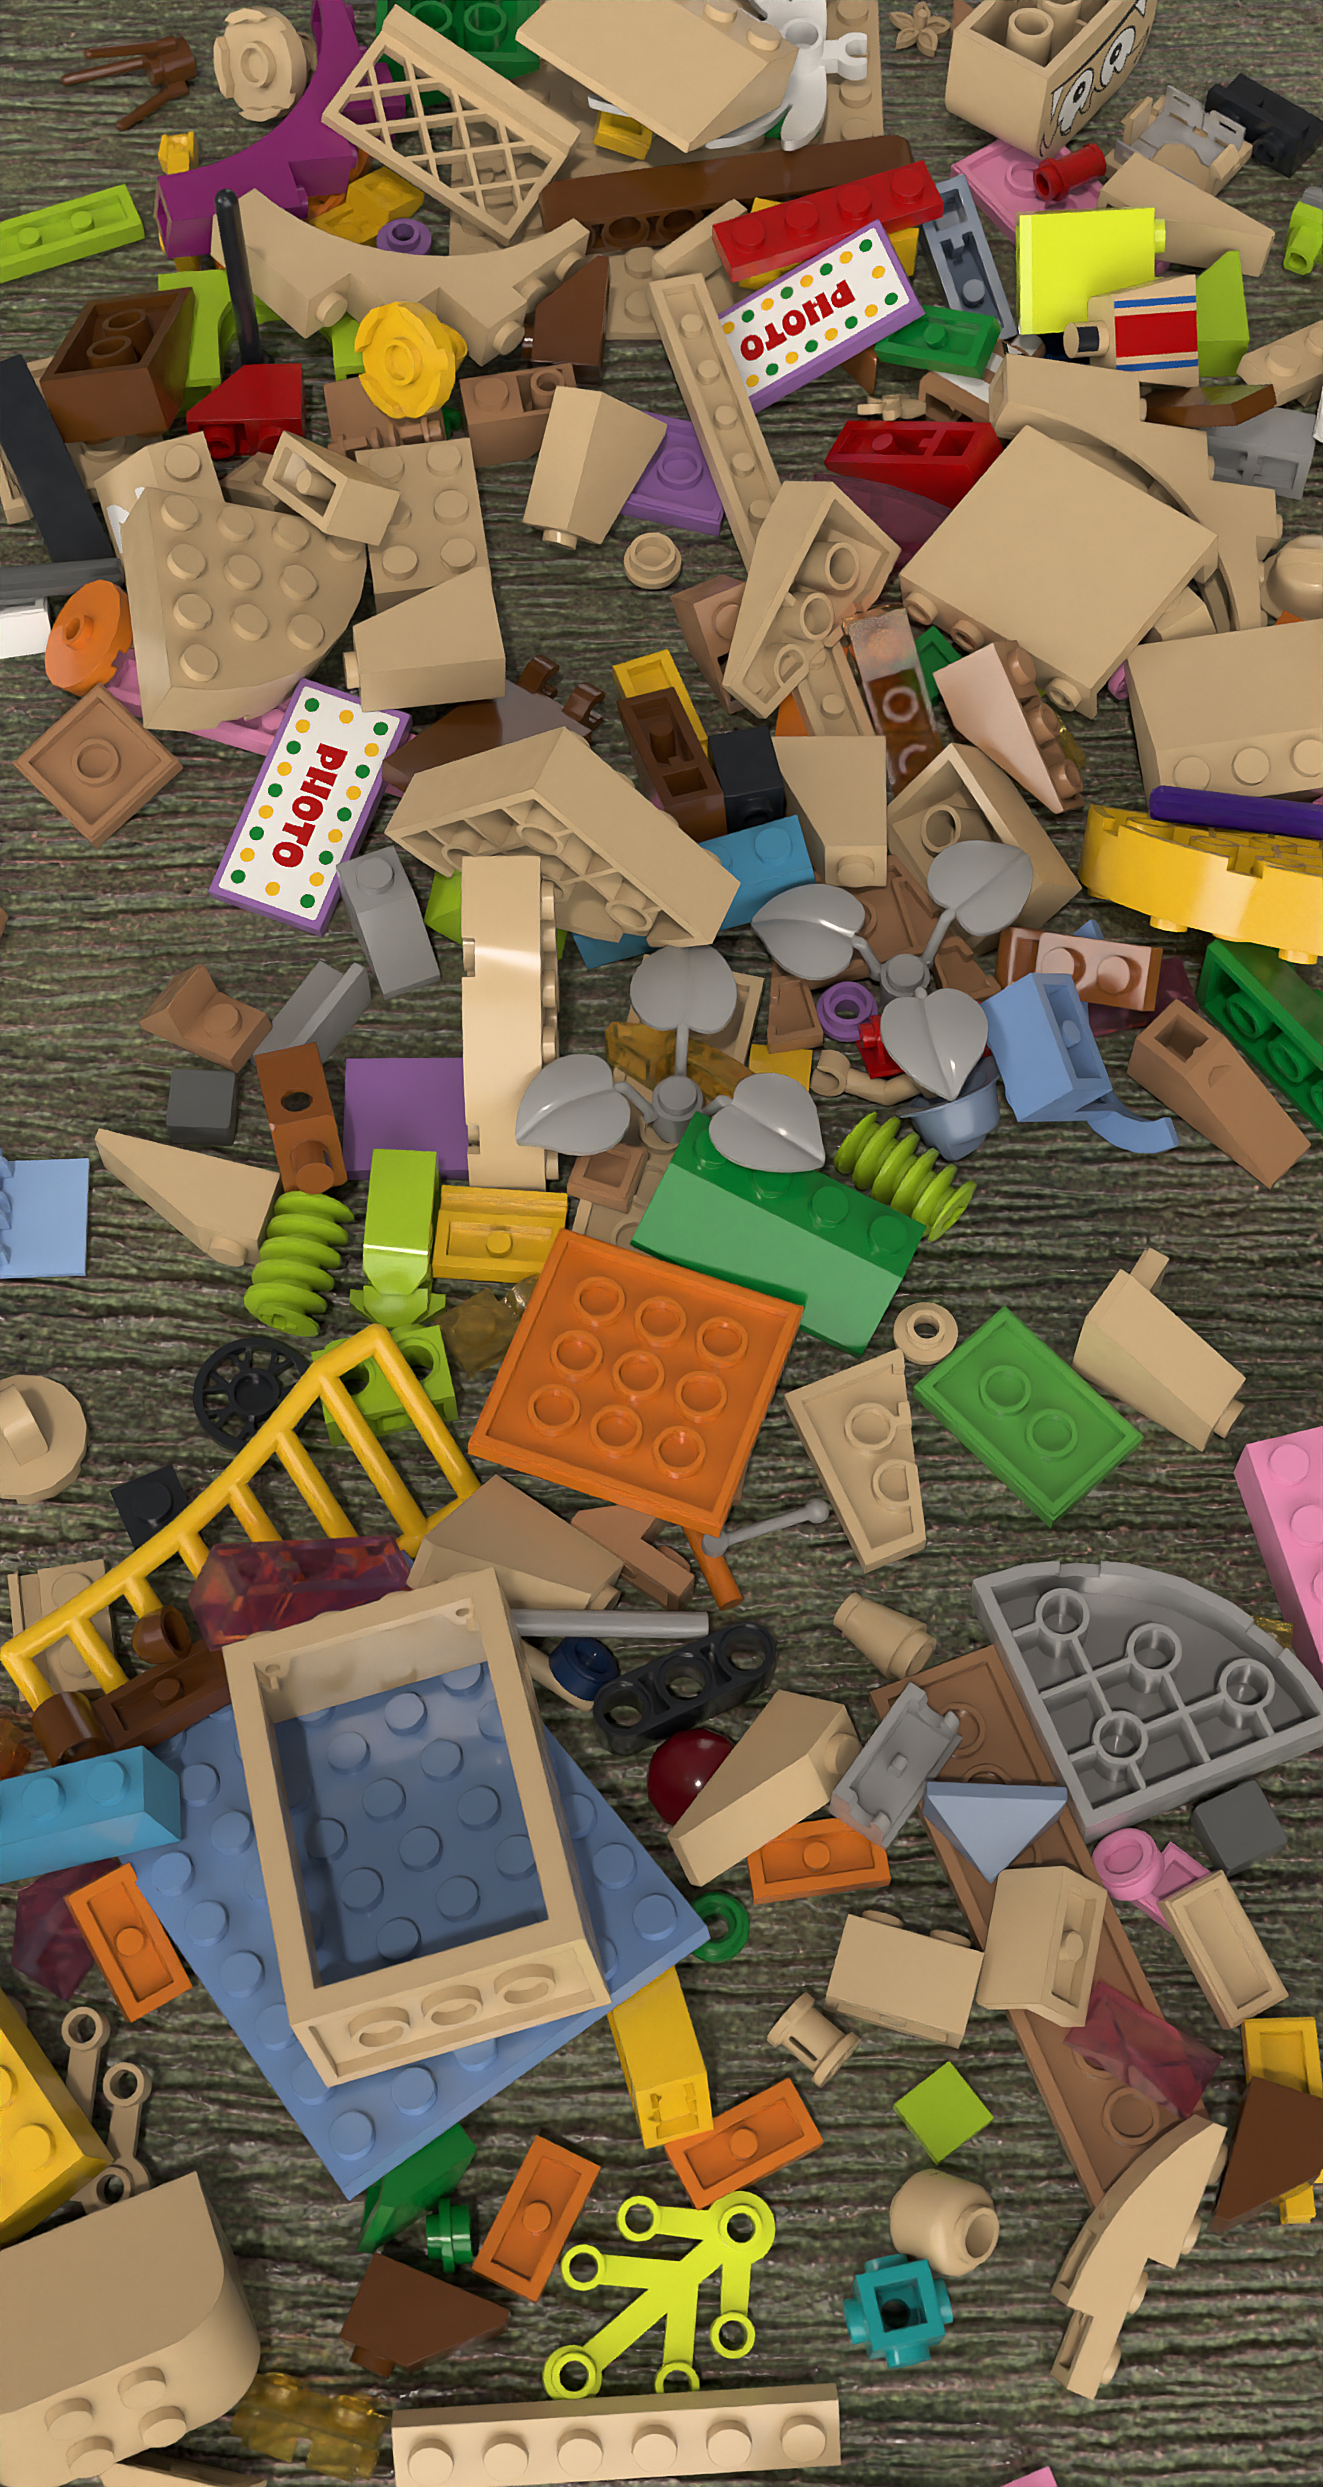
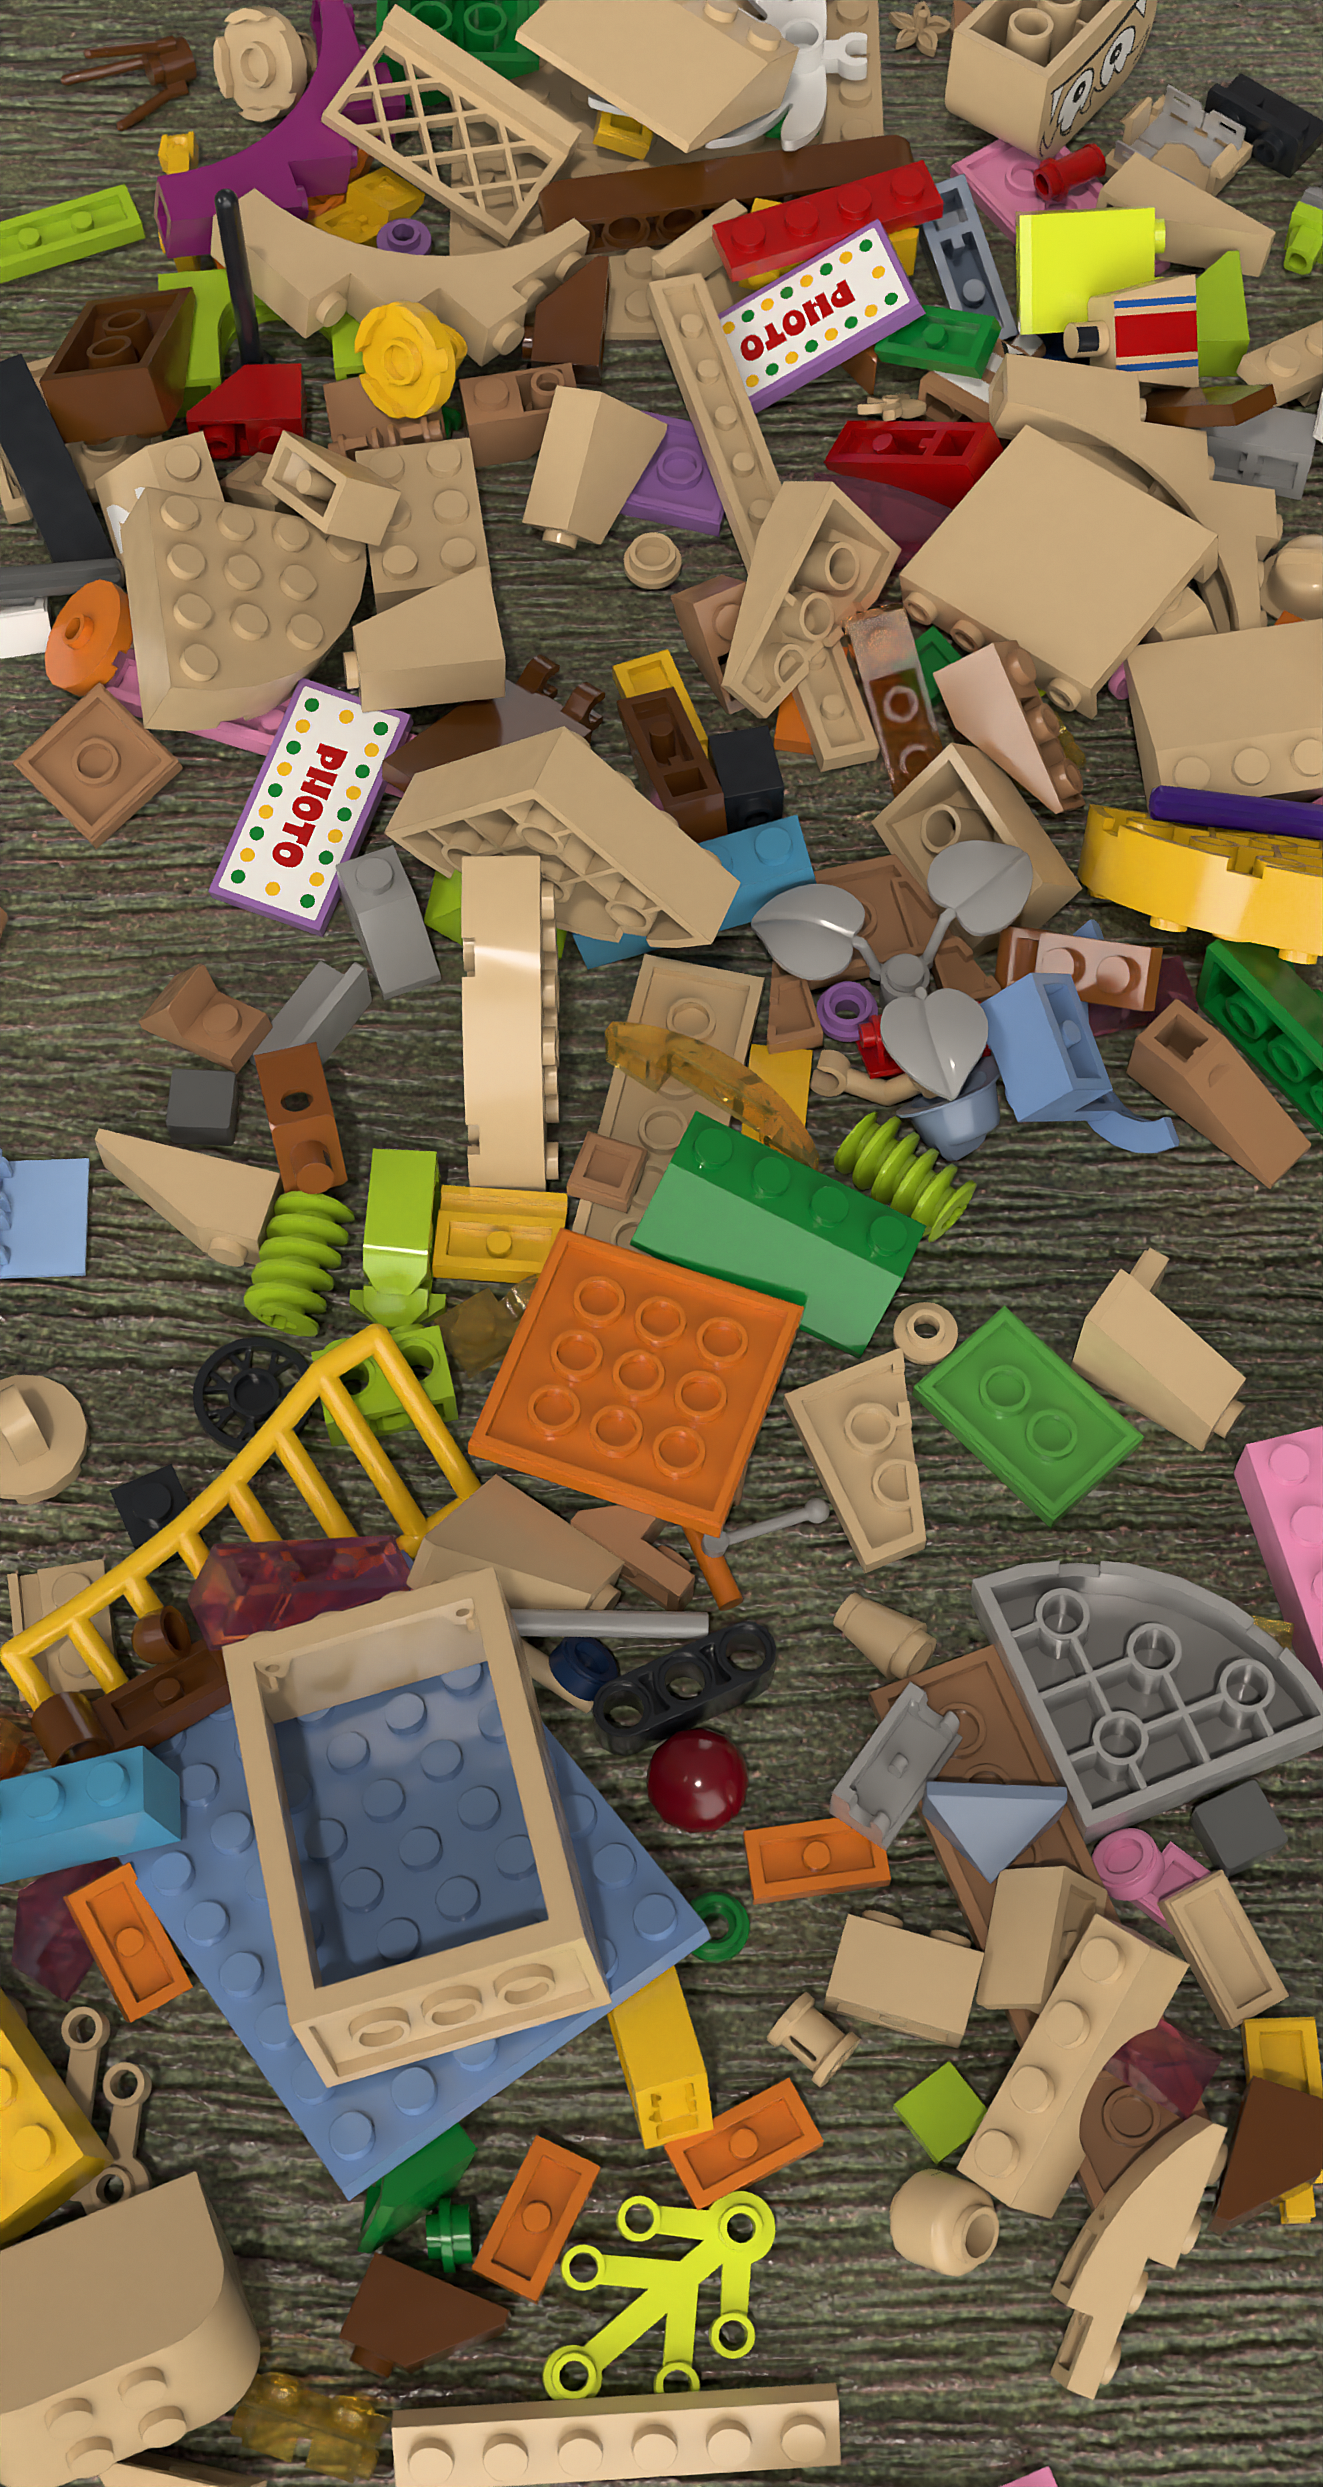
medium lavender tile [343,1058,470,1180] -> none
light grey plant [515,944,825,1173] -> none
tan slope [667,1689,863,1887] -> none
tan slope [771,736,887,887] -> none
teal brick [842,2253,953,2369] -> none
none -> tan arch [956,1913,1190,2219]

